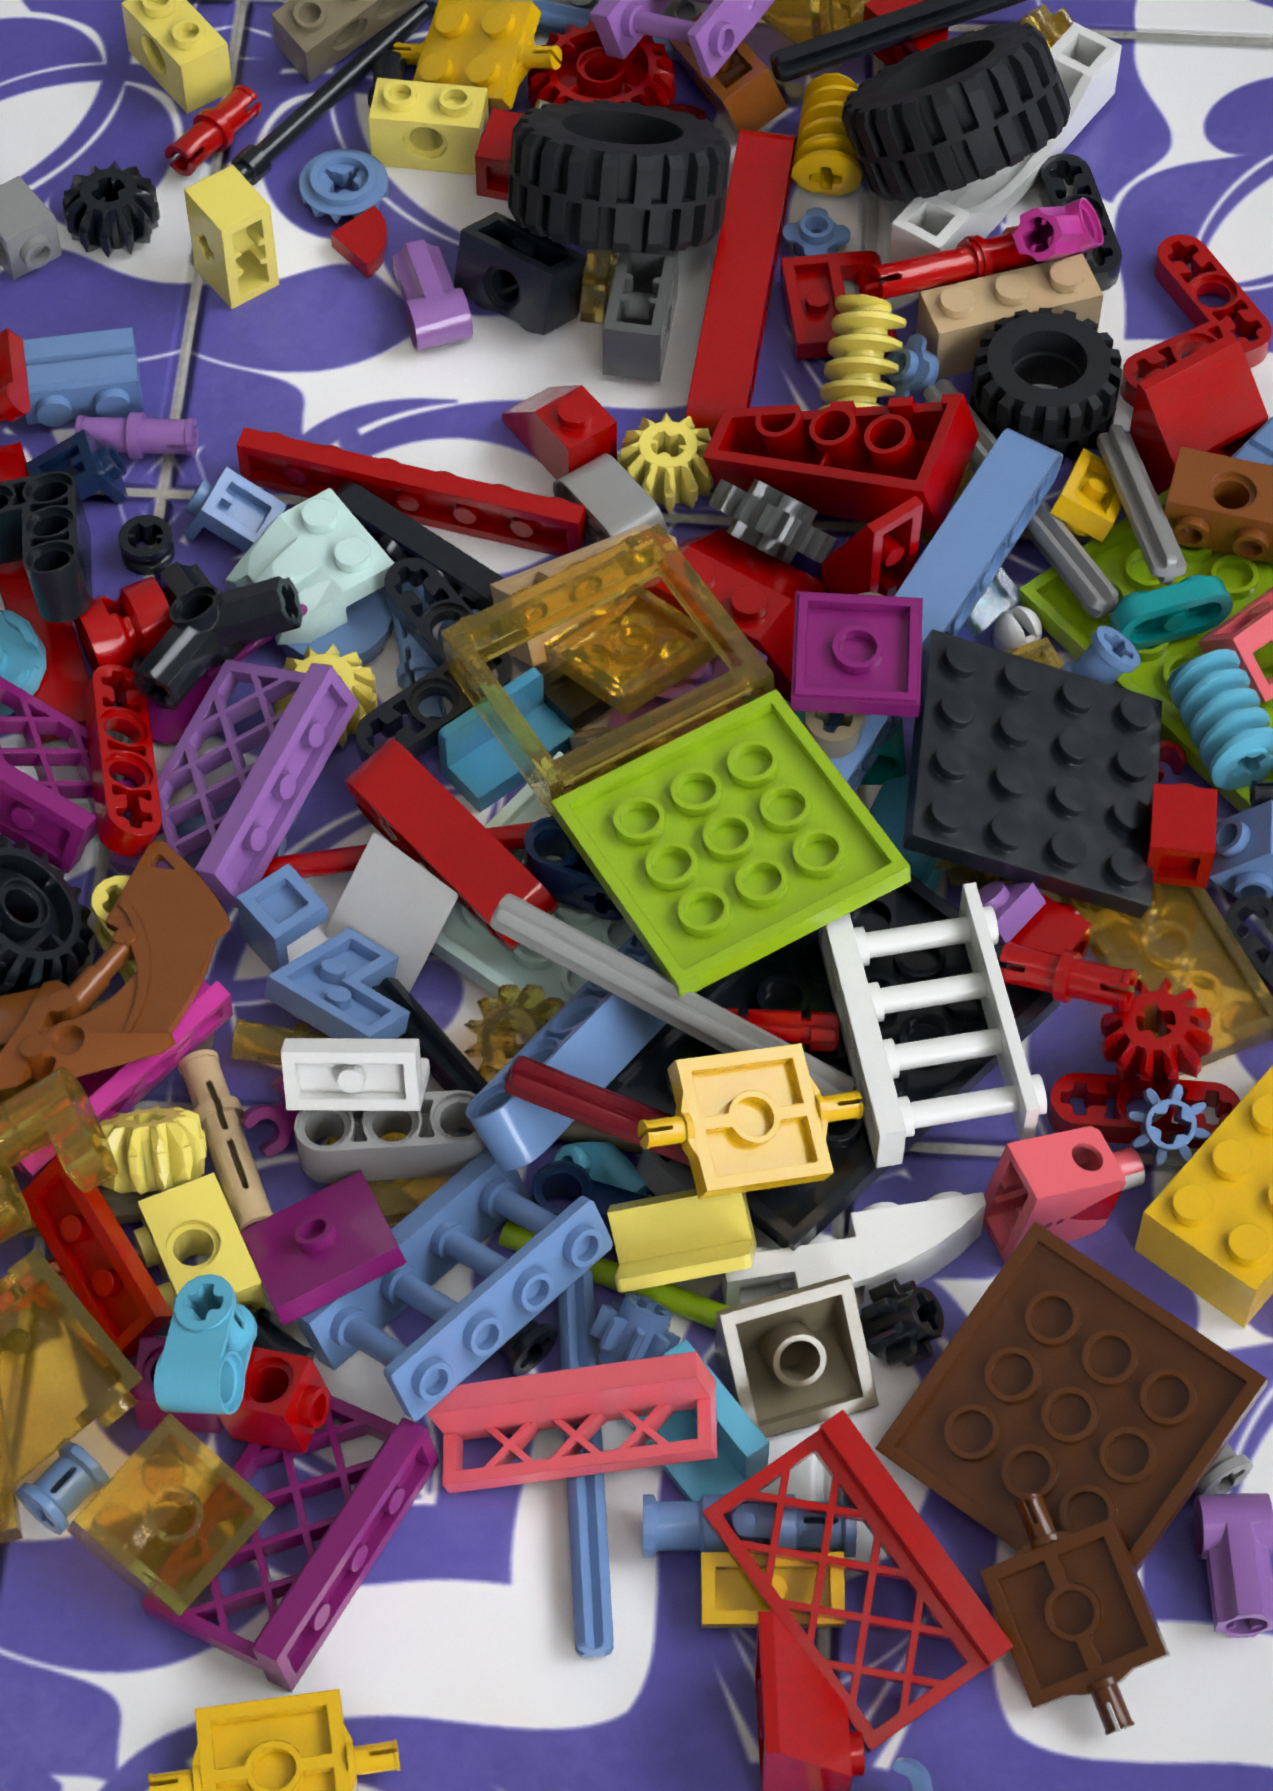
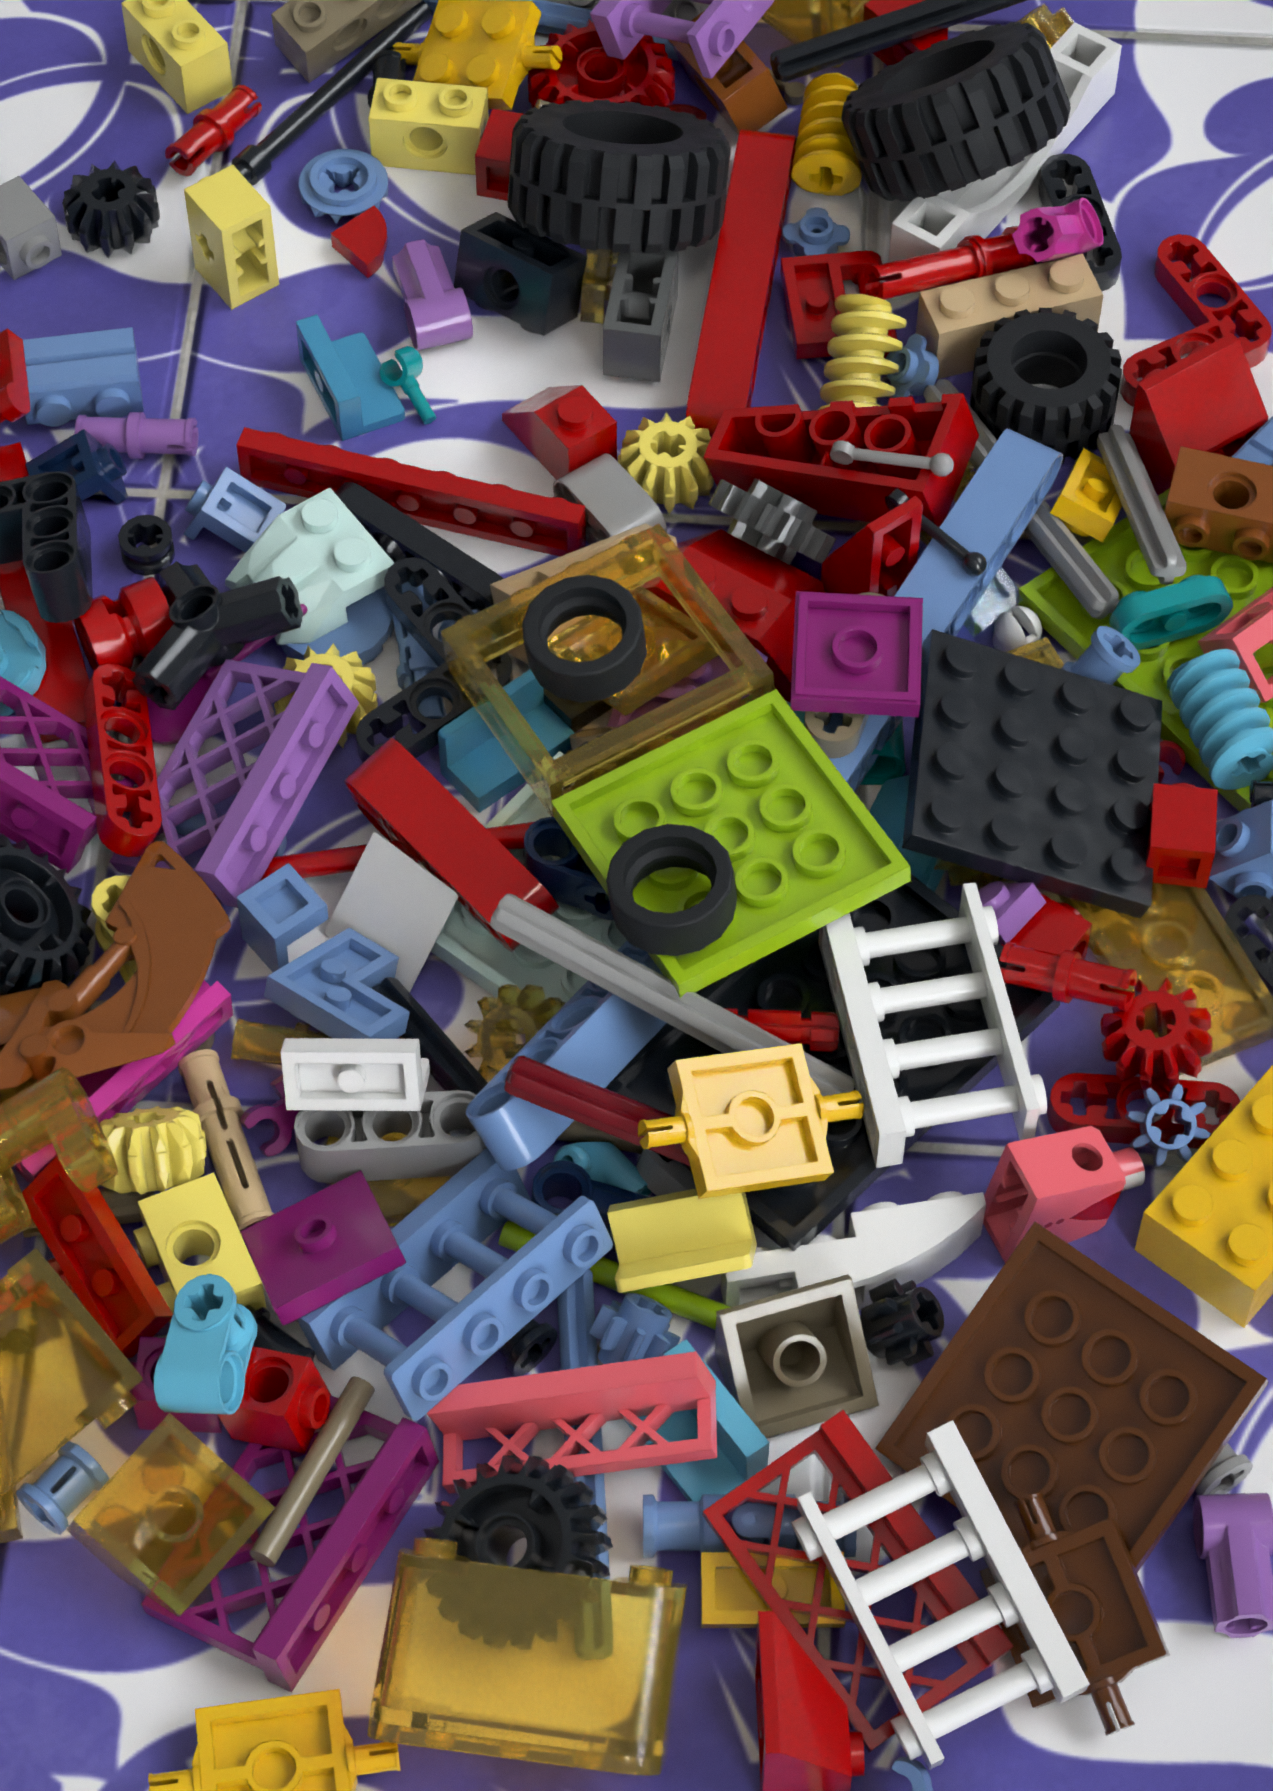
none -> dark tan bar [250,1376,375,1567]
none -> dark azure panel [296,314,405,441]
none -> clear yellow windscreen [367,1537,688,1776]
none -> teal hand [379,346,437,425]
none -> black gear [420,1455,614,1651]
none -> black tyre [522,575,647,702]
none -> black tyre [606,824,737,956]
none -> white fence [791,1420,1090,1770]
none -> light grey hinge [830,441,954,477]
none -> black hinge [885,489,987,576]

